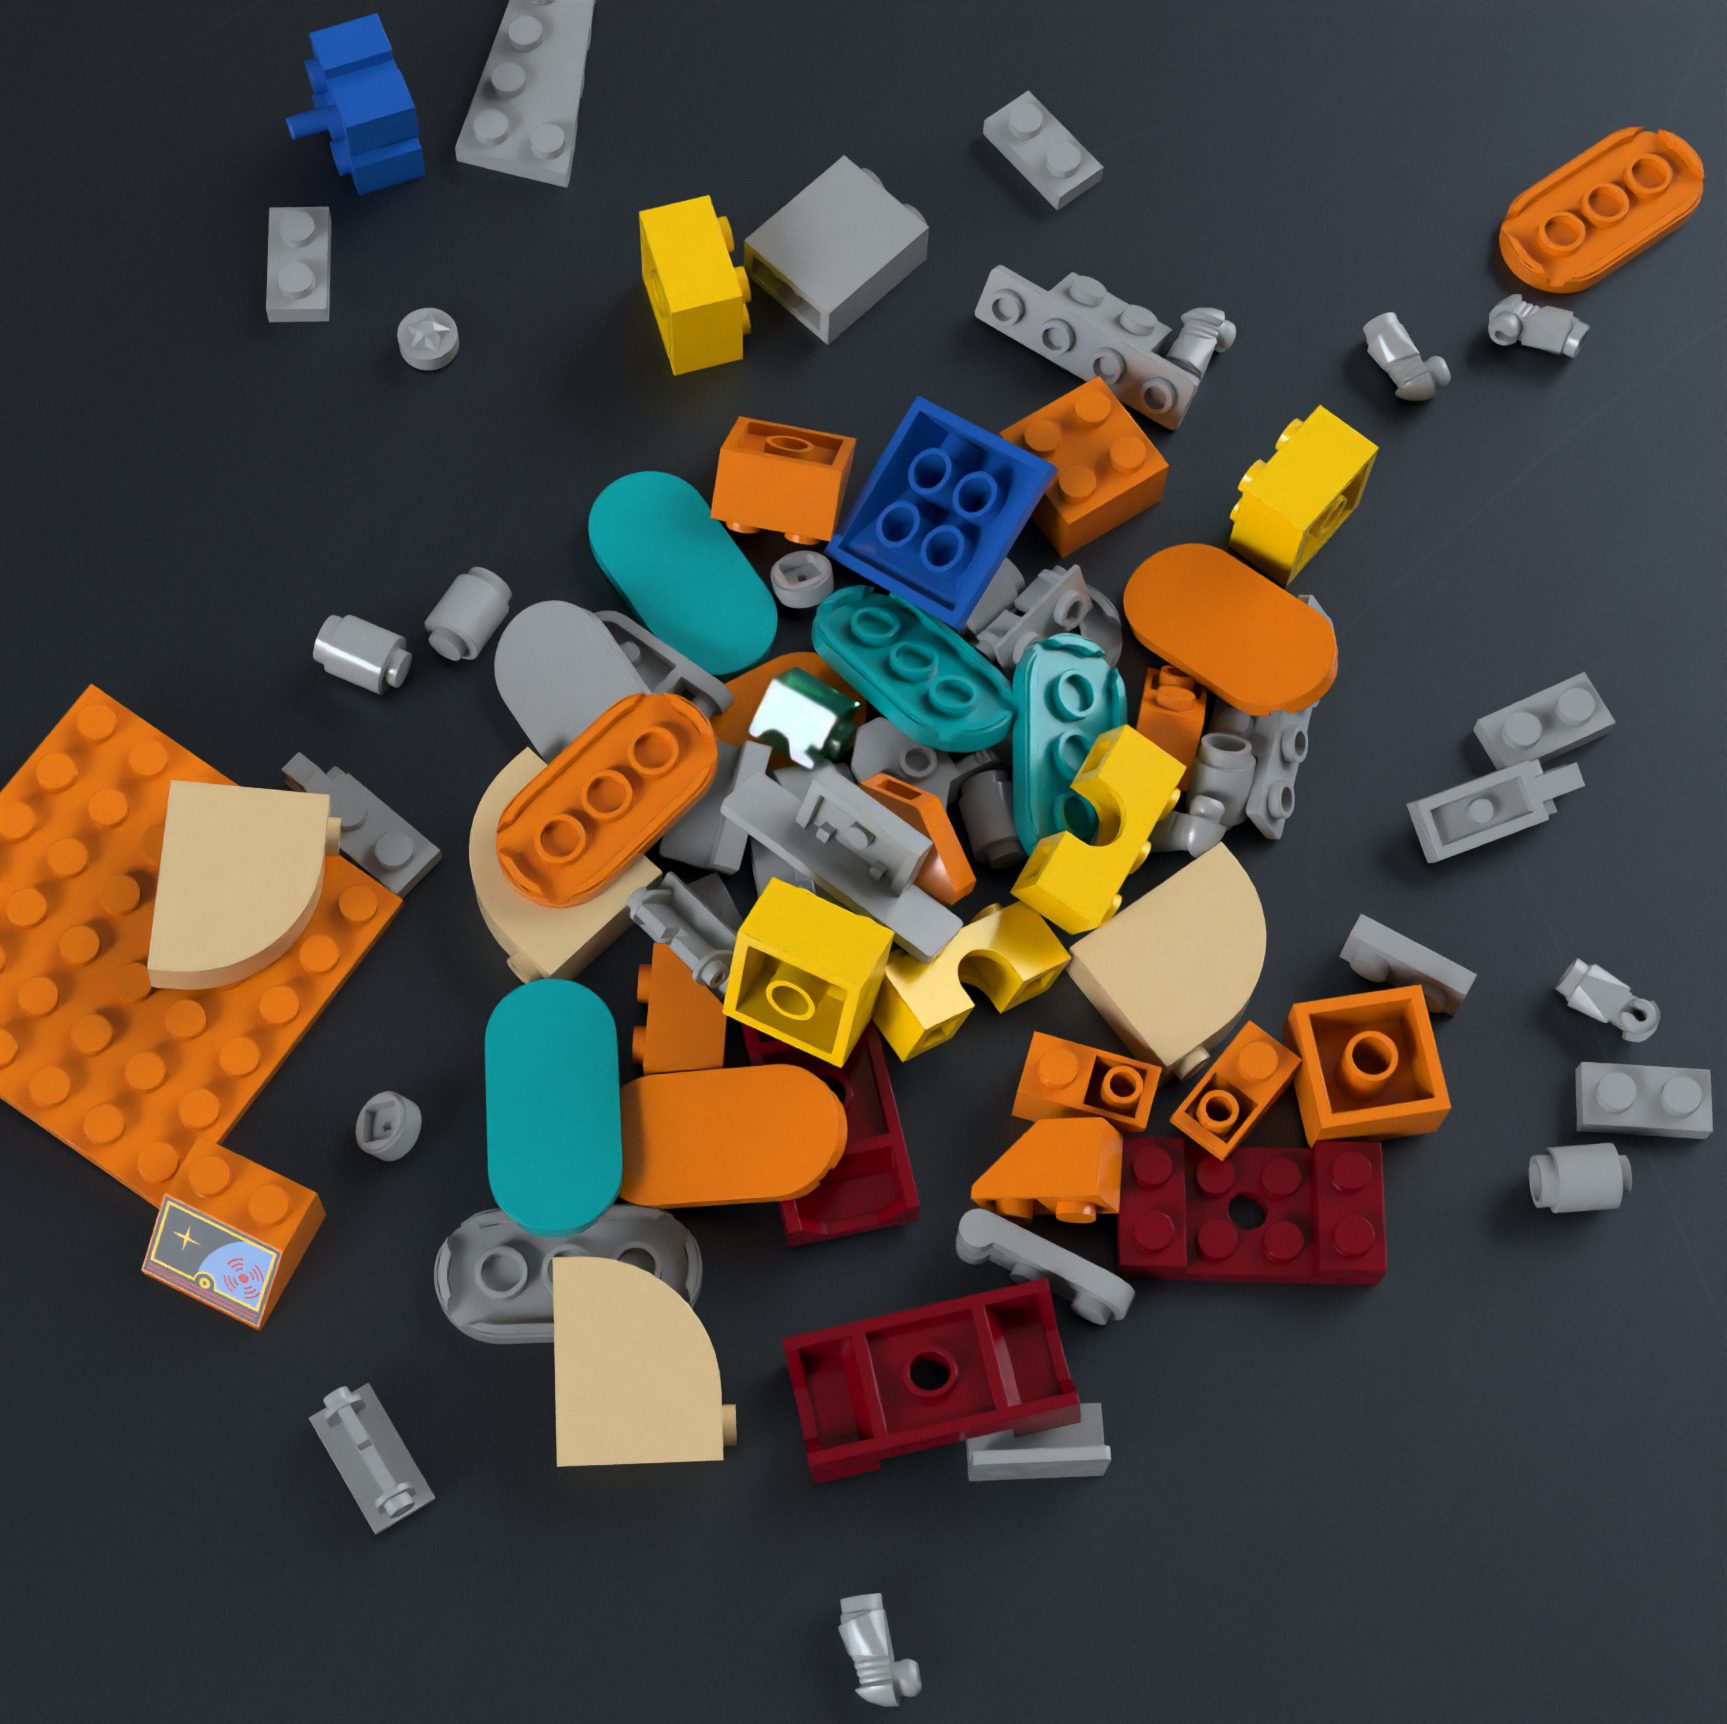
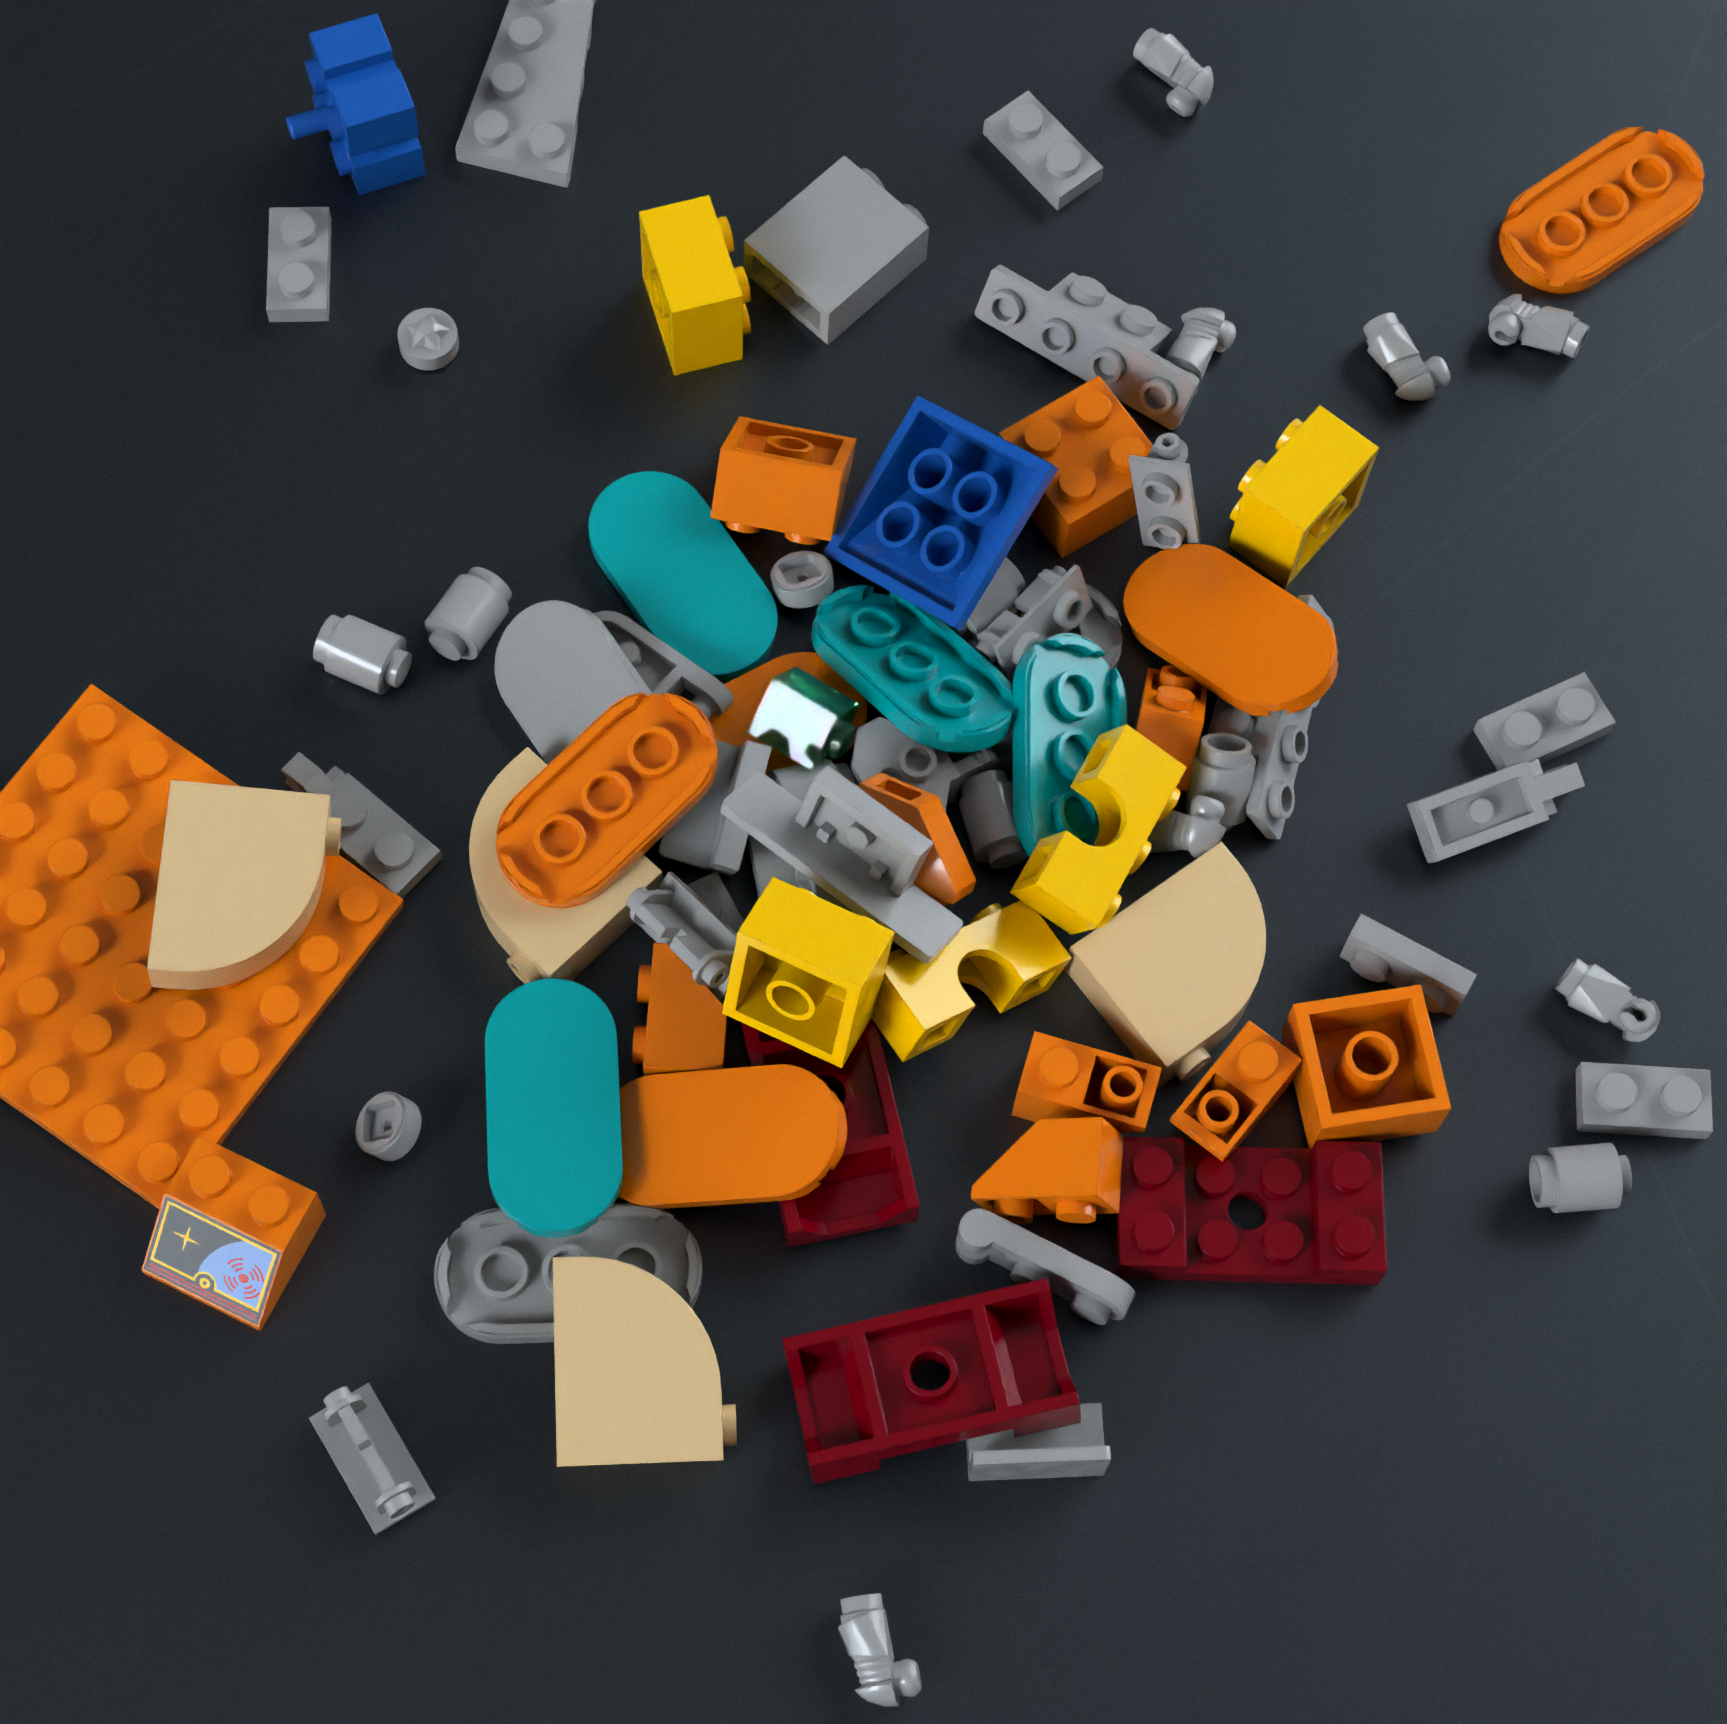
none -> light grey hinge [1128,433,1201,549]
none -> light grey arm [1133,28,1214,117]

